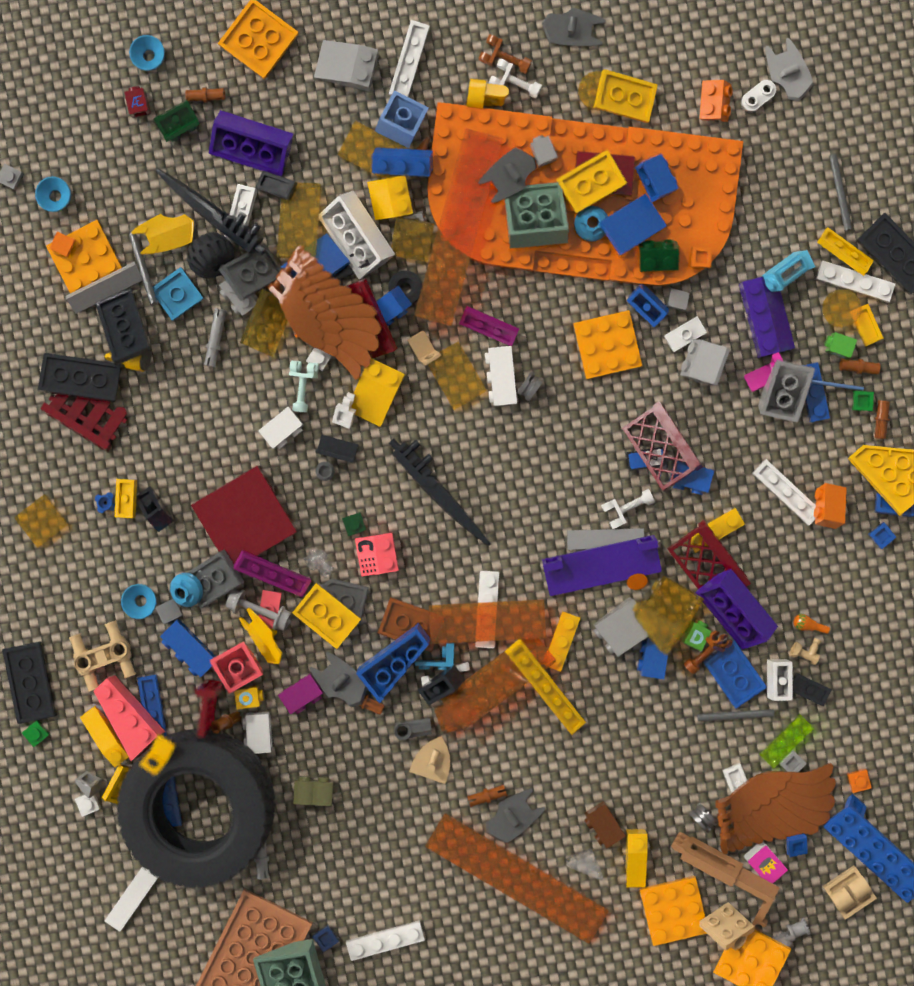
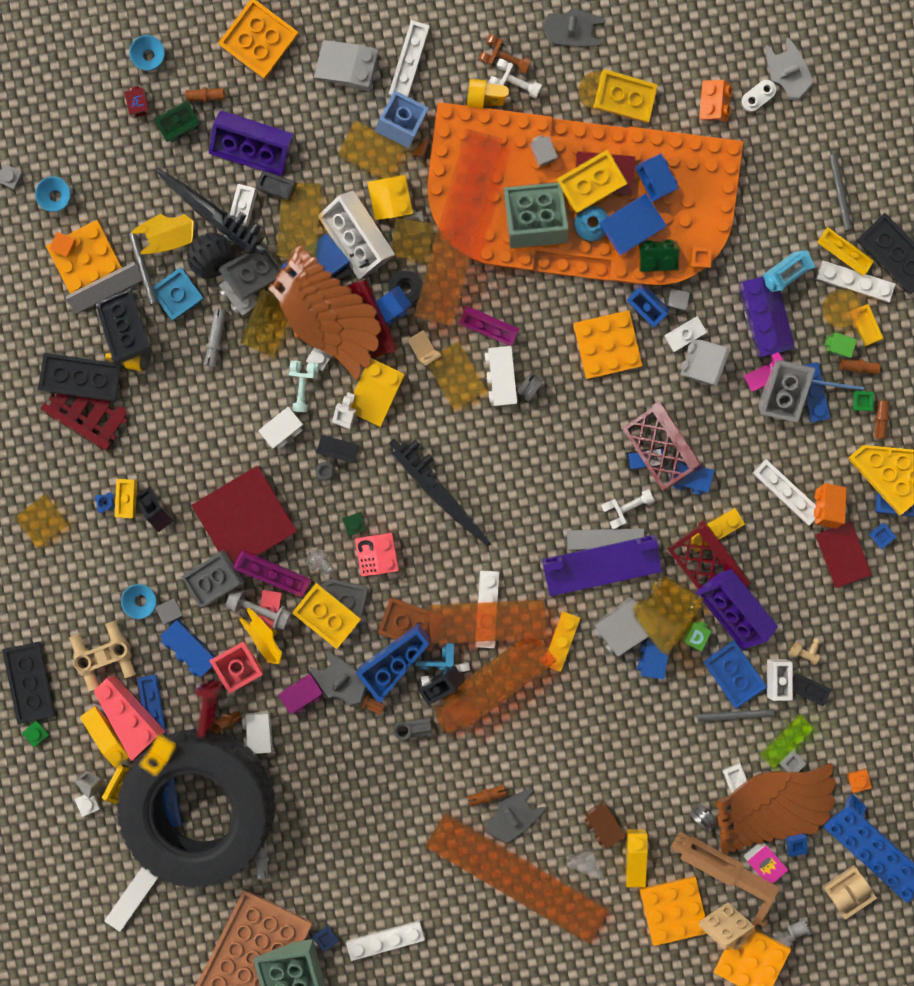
dark azure piece [170,572,203,607] -> none
yellow brick [234,685,264,709] -> none
olive brick [293,776,333,806] -> none
blue brick [372,147,433,177] -> none
tan shield [409,736,450,784] -> none
dark grey shield [478,147,536,203] -> none
yellow tile [505,639,586,735] -> none
orange sticker [627,573,648,590] -> none
dark orange bar [684,631,733,675] -> none
orange piece [793,614,830,634] -> none
none -> dark red tile [814,521,872,588]

